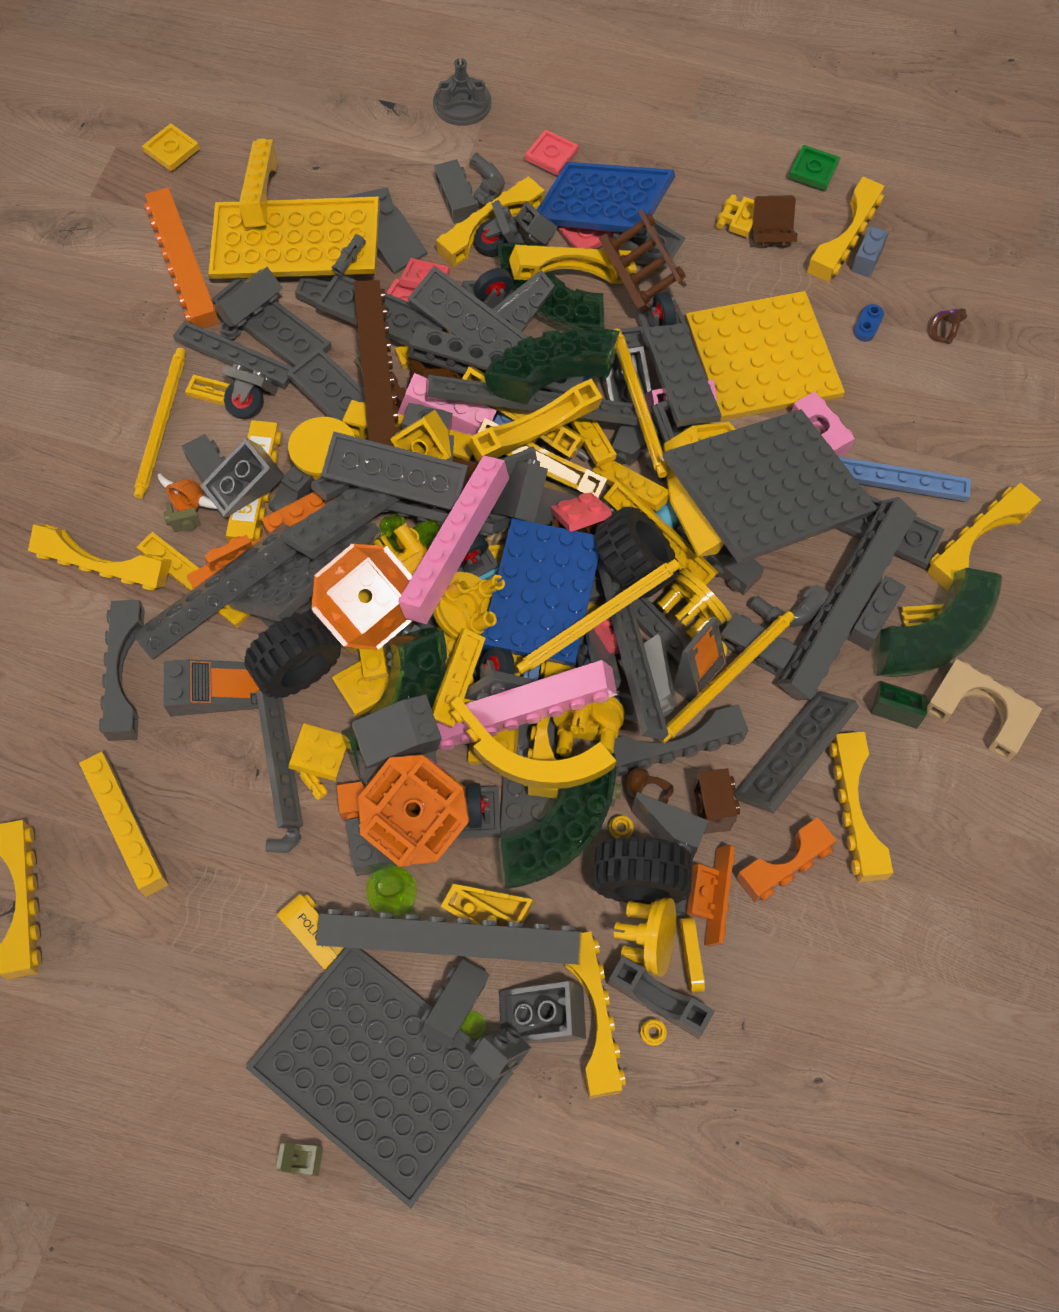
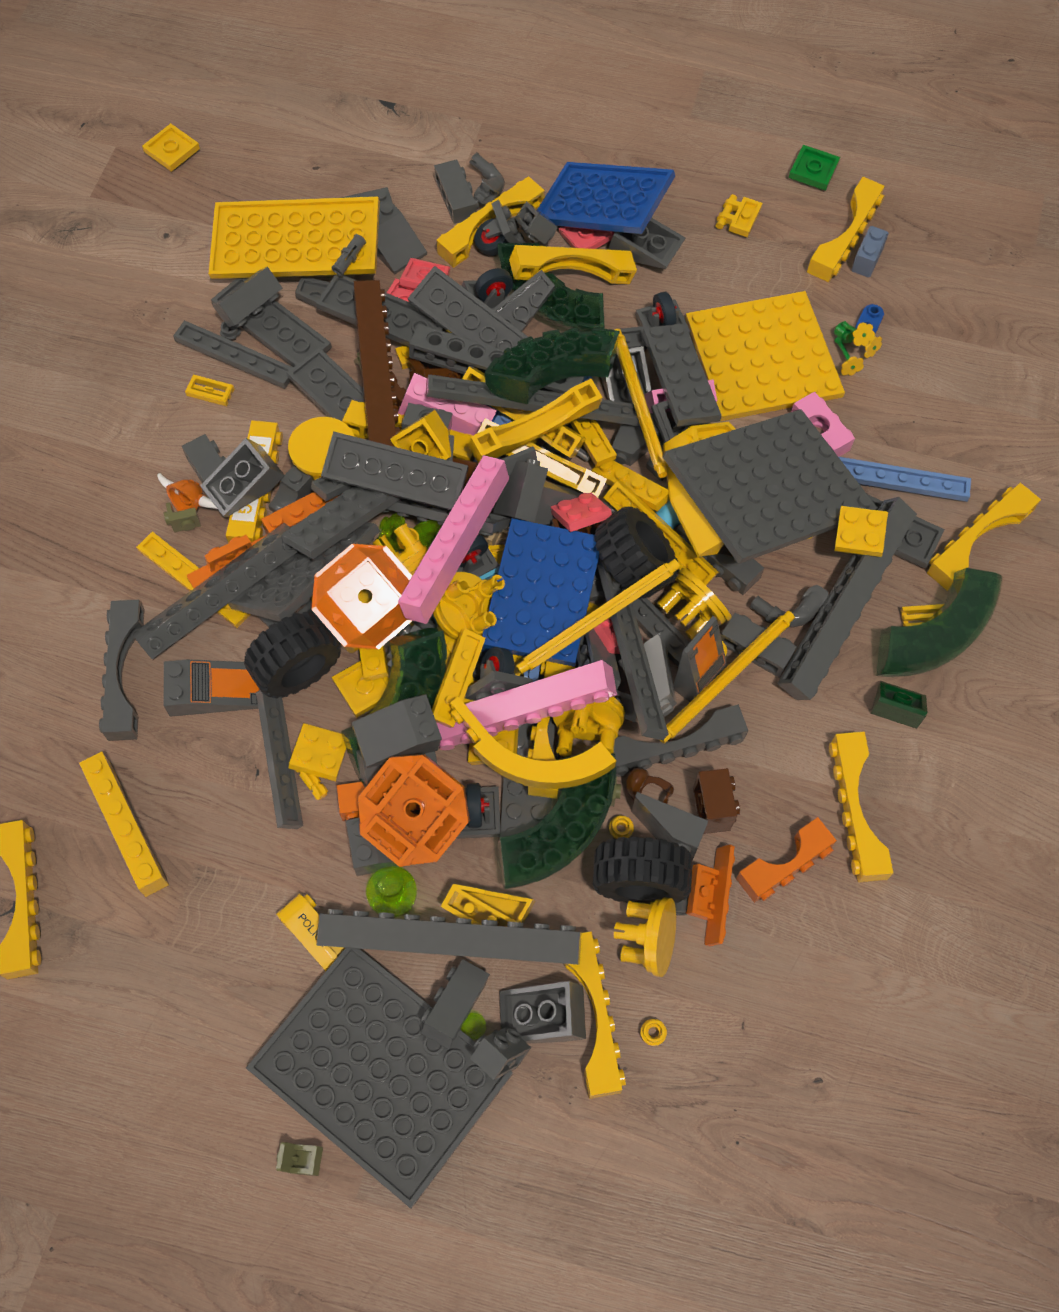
yellow arch [28,523,171,591] -> none
yellow piece [133,348,186,499] -> none
orange brick [144,187,219,329] -> none
plate [222,364,278,419] -> none
yellow arch [239,138,278,227] -> none
dark grey arm [266,827,301,853] -> none
dark grey piece [433,58,491,126] -> none
coral plate [525,129,579,176] -> none
reddish brown fence [599,209,687,313] -> none
dark grey arch [608,956,715,1039] -> none
yellow beam [680,917,705,993] -> none
dark grey plate [735,691,859,814] -> none
reddish brown bracket [752,195,798,246] -> none
dark grey brick [848,575,906,651] -> none
tan arch [927,659,1042,761] -> none
reddish brown piece [929,308,967,344] -> none
none -> yellow plant [834,321,882,376]
none -> yellow plate [834,506,888,557]

